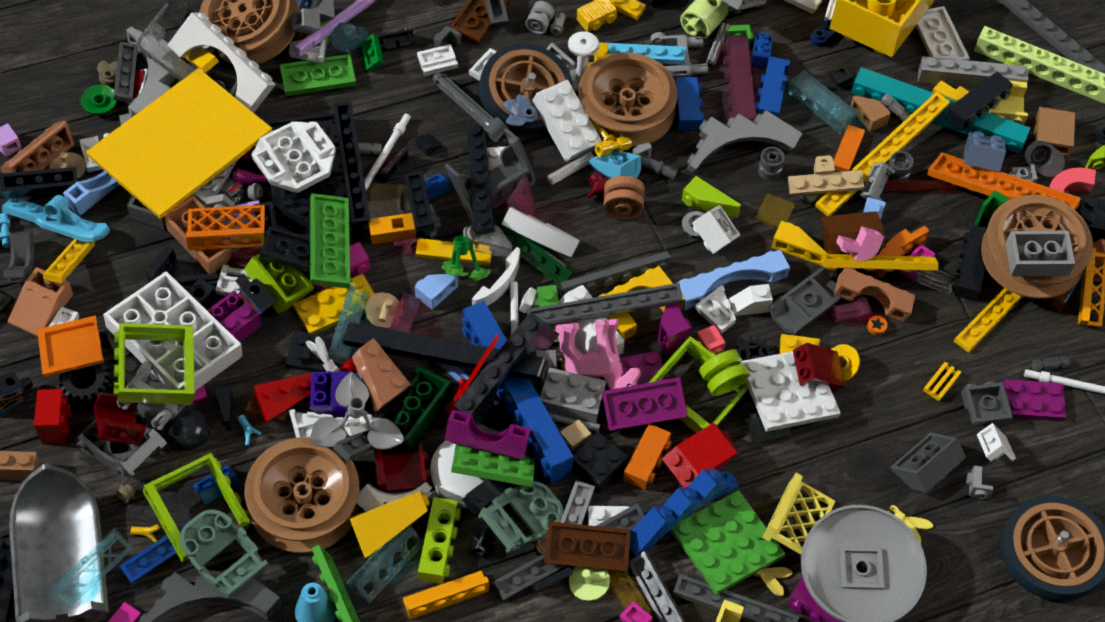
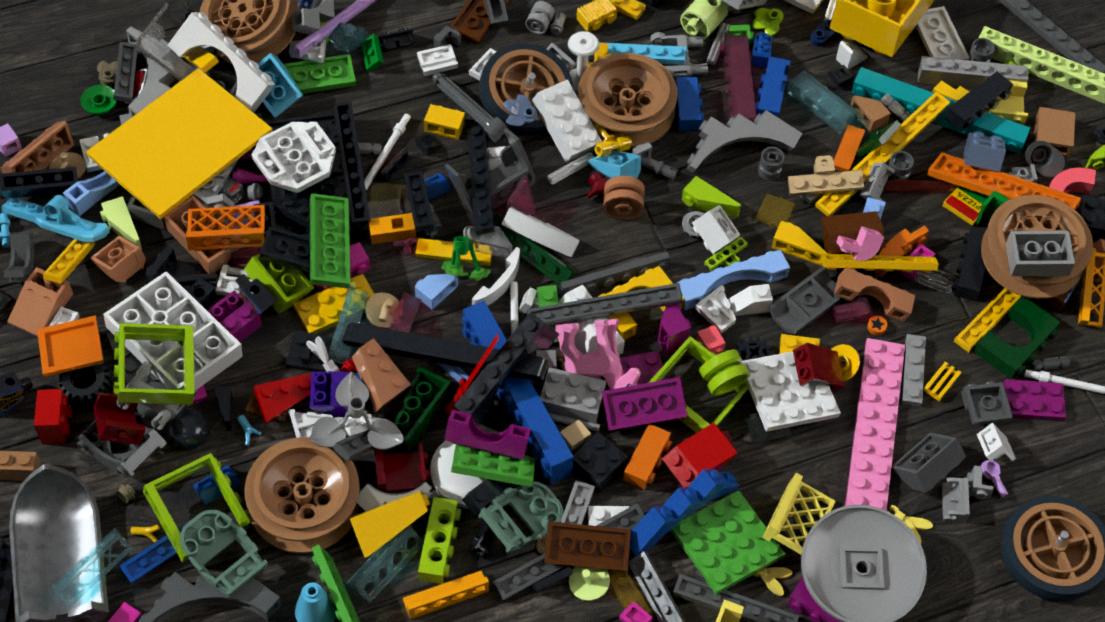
none -> nougat slope [90,235,146,283]
none -> yellowish green slope [100,196,142,250]
none -> medium azure slope [258,53,303,118]
none -> yellow brick [424,104,465,140]
none -> lime piece [704,237,748,271]
none -> lime plate [751,8,784,36]
none -> white slope [836,41,868,70]
none -> bright pink plate [845,338,905,511]
none -> dark green plate [856,120,900,157]
none -> light grey plate [901,334,926,407]
none -> tile [942,186,988,226]
none -> light grey hinge [942,477,970,523]
none -> dark grey wheel [968,38,995,63]
none -> dark green arch [974,296,1060,380]
none -> lavender plate [981,460,1008,498]

